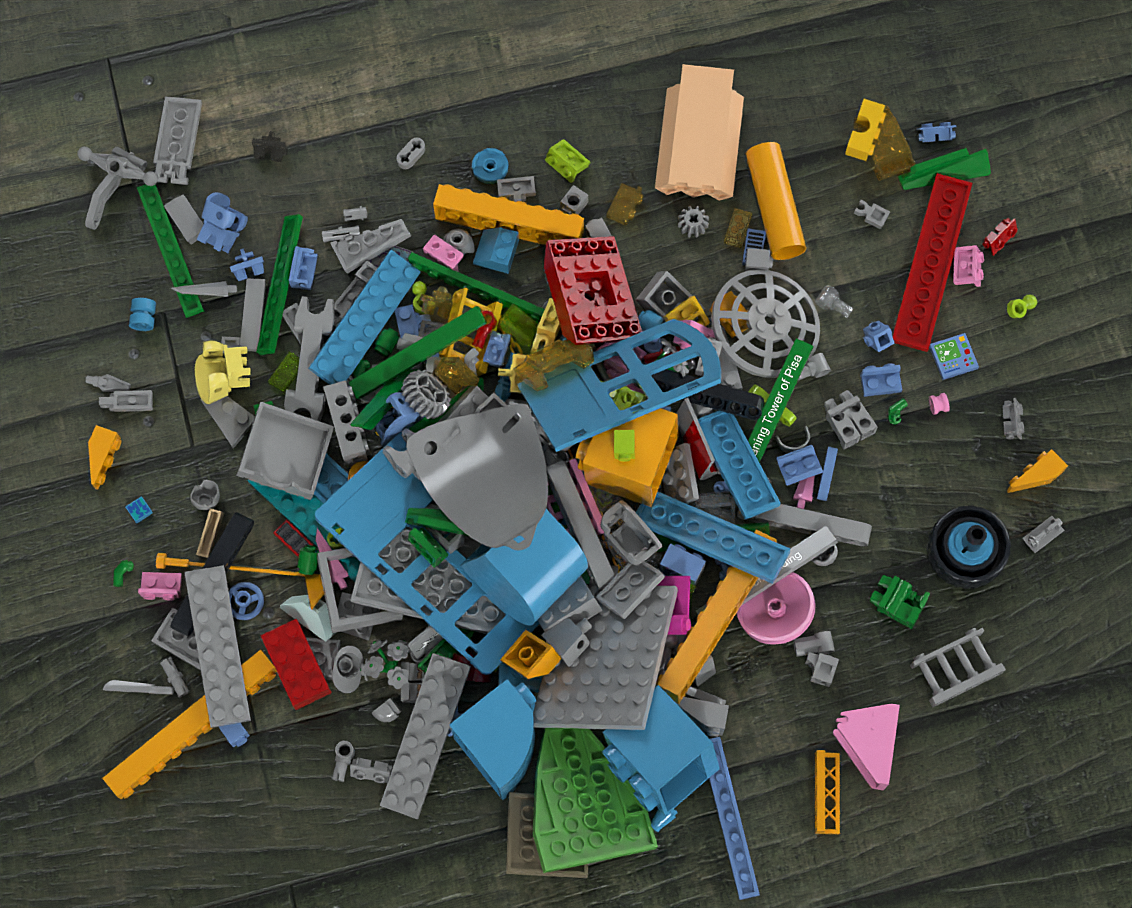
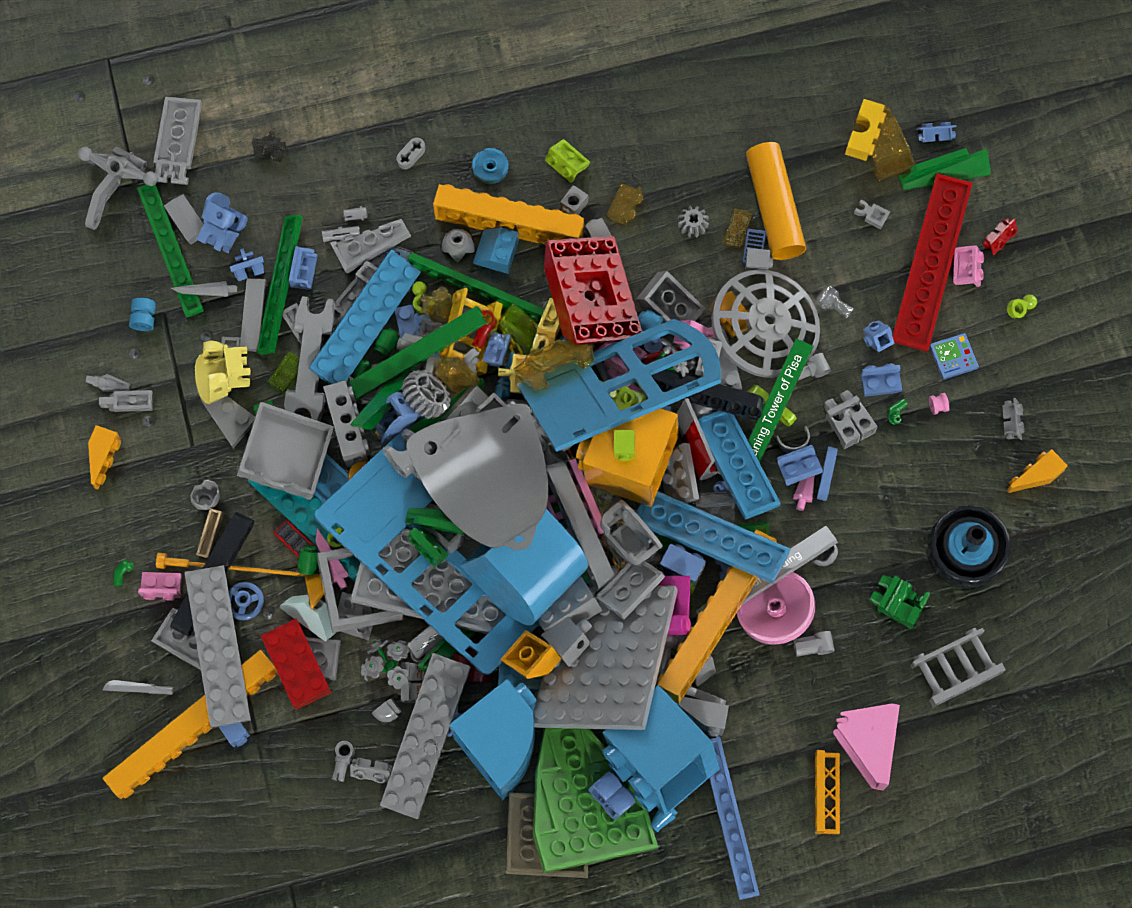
tile [126,496,153,523] -> none
light grey pin [160,657,190,698] -> none
light grey piece [332,646,364,693] -> none
bright pink bracket [423,235,464,272] -> none
light grey hinge [497,176,536,202] -> none
light nougat panel [655,64,744,201] -> none
yellow plate [663,296,710,327] -> none
light grey beam [737,504,872,546] -> none
light grey brick [805,652,839,687] -> none
light grey hinge [1022,516,1065,553] -> none
none -> medium blue brick [588,771,636,820]

